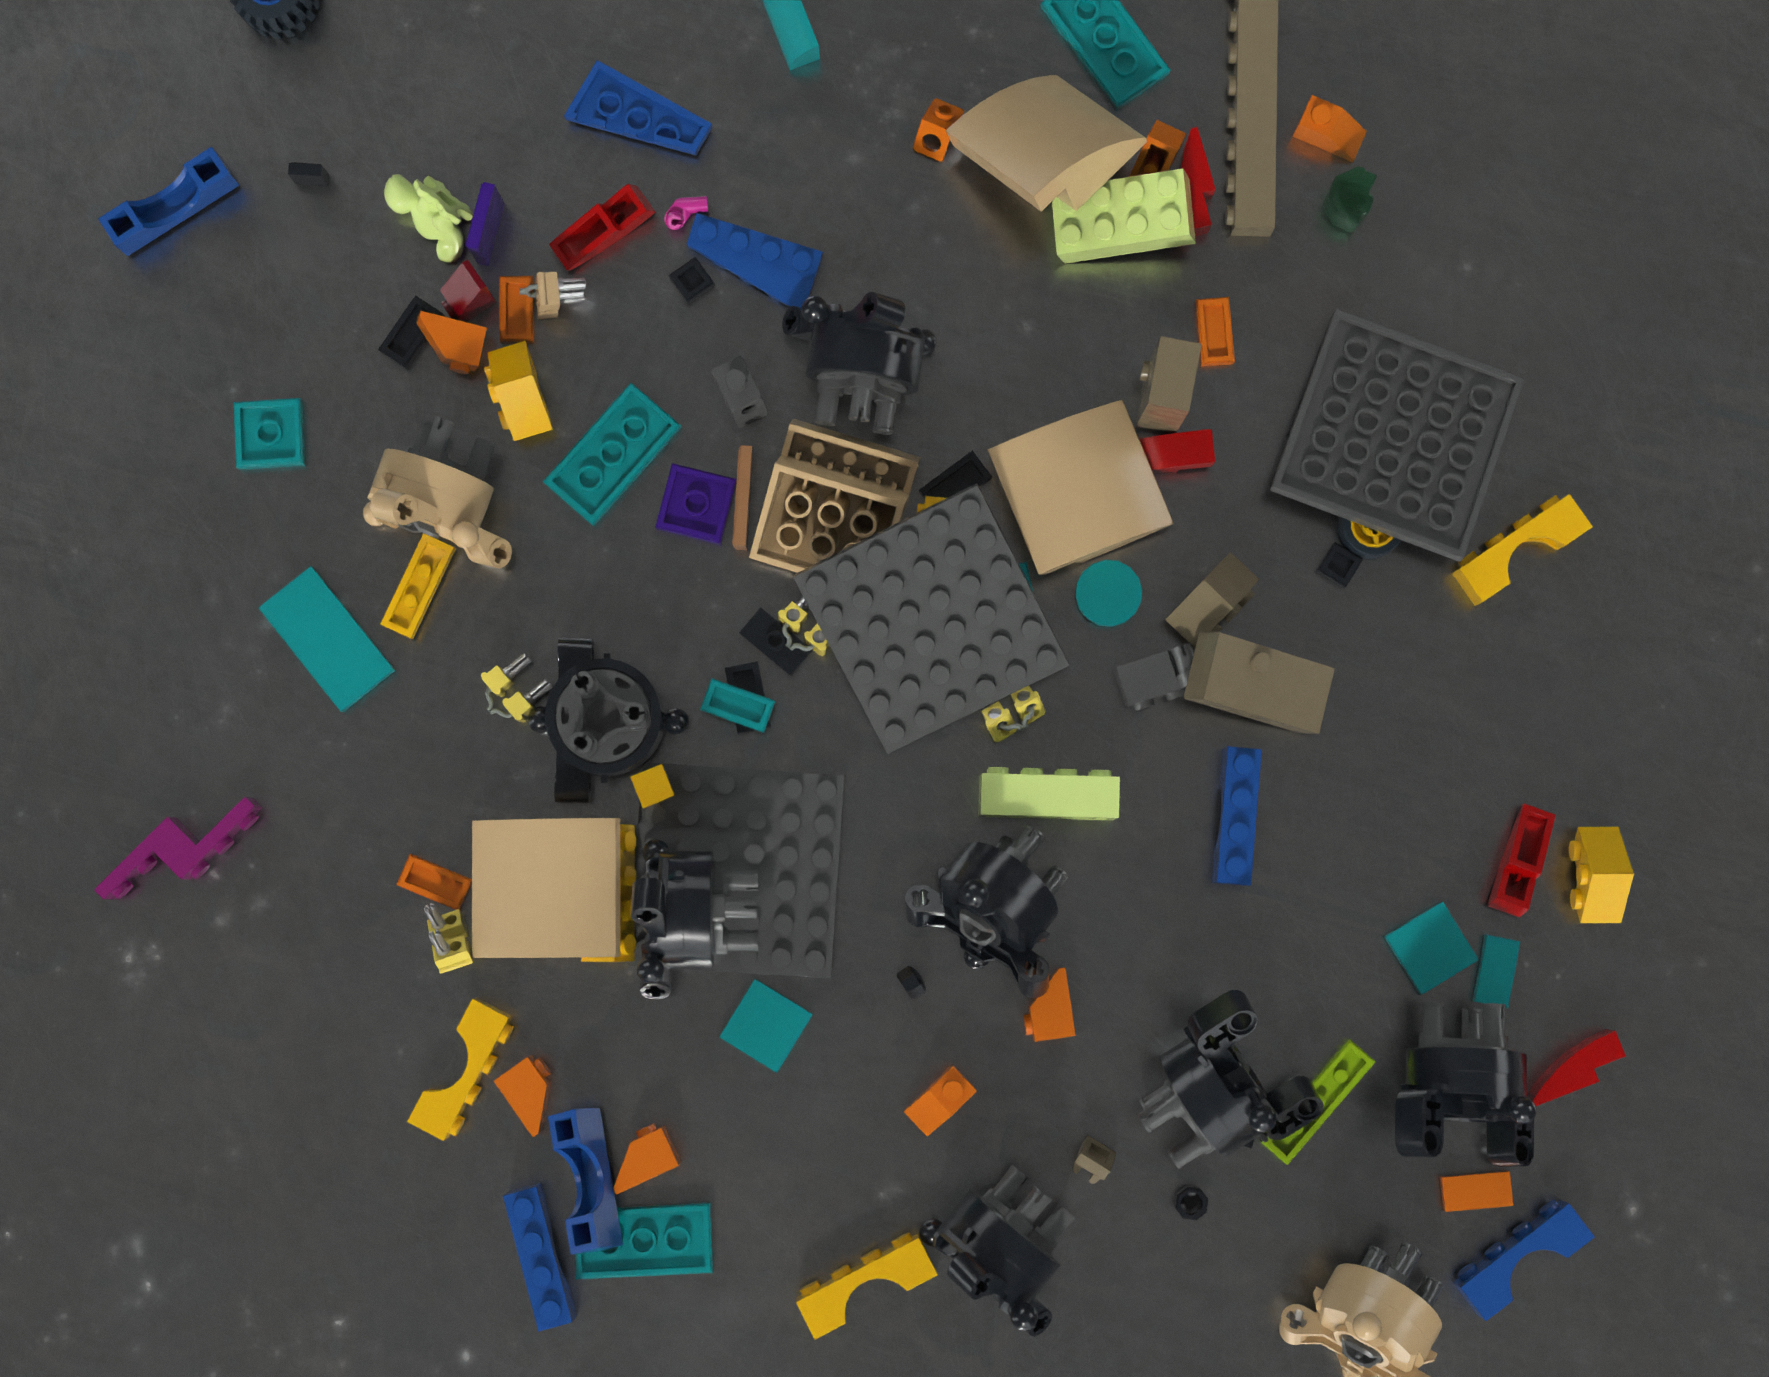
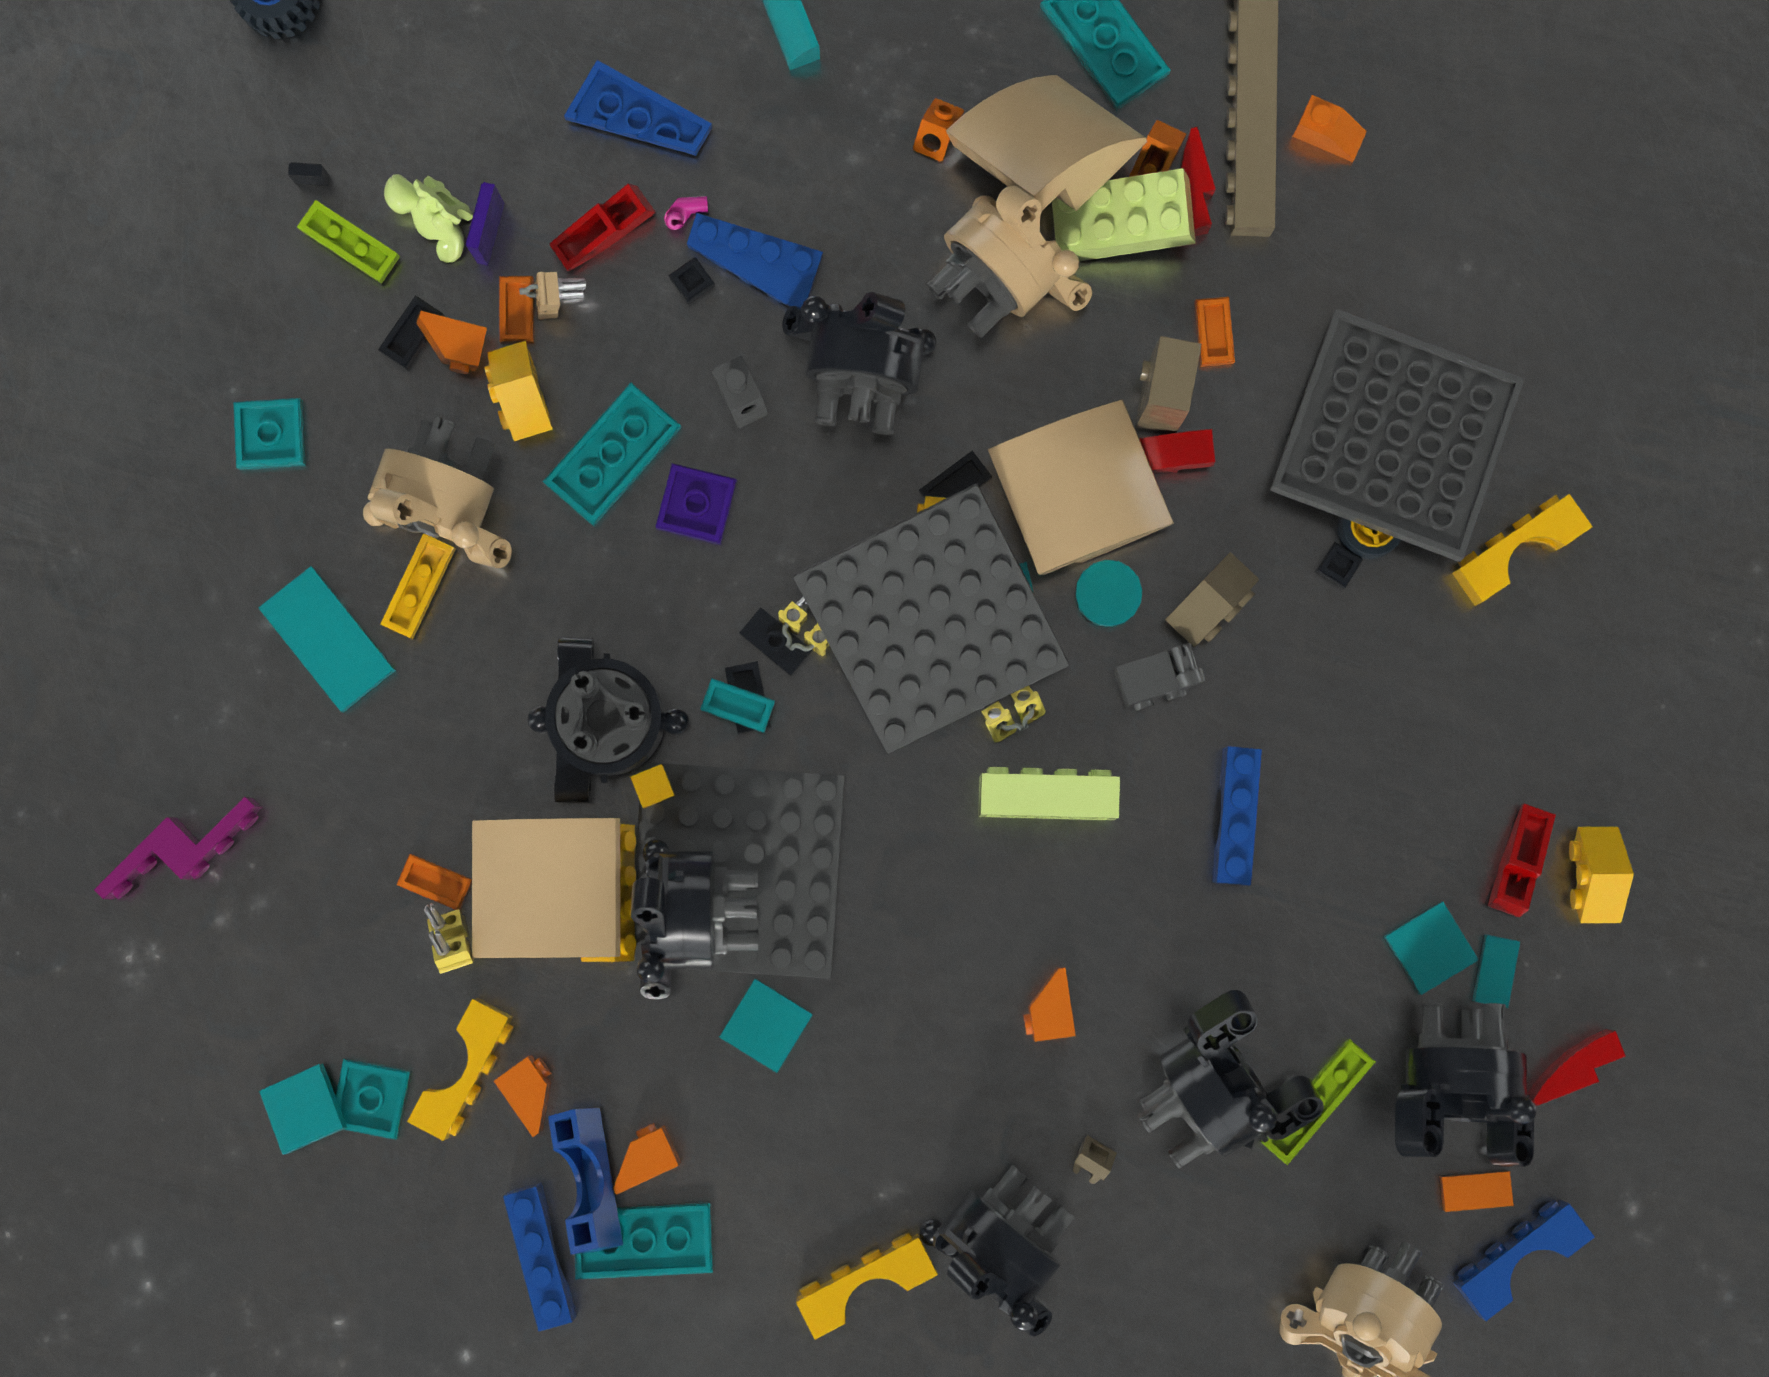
blue arch [98,147,239,256] -> none
dark red slope [440,259,497,322] -> none
piece [481,653,553,723] -> none
medium nougat tile [732,445,754,551] -> none
tan slope [749,419,921,573] -> none
black tile [896,966,926,1000] -> none
orange slope [903,1064,977,1136] -> none
black piece [905,825,1068,998] -> none
black tile [1174,1185,1208,1220] -> none
dark tan brick [1184,632,1335,734] -> none
clear green hair [1323,166,1377,233] -> none
none -> teal tile [259,1064,347,1155]
none -> lime plate [297,200,400,284]
none -> teal tile [336,1058,412,1140]
none -> tan piece [926,185,1092,338]

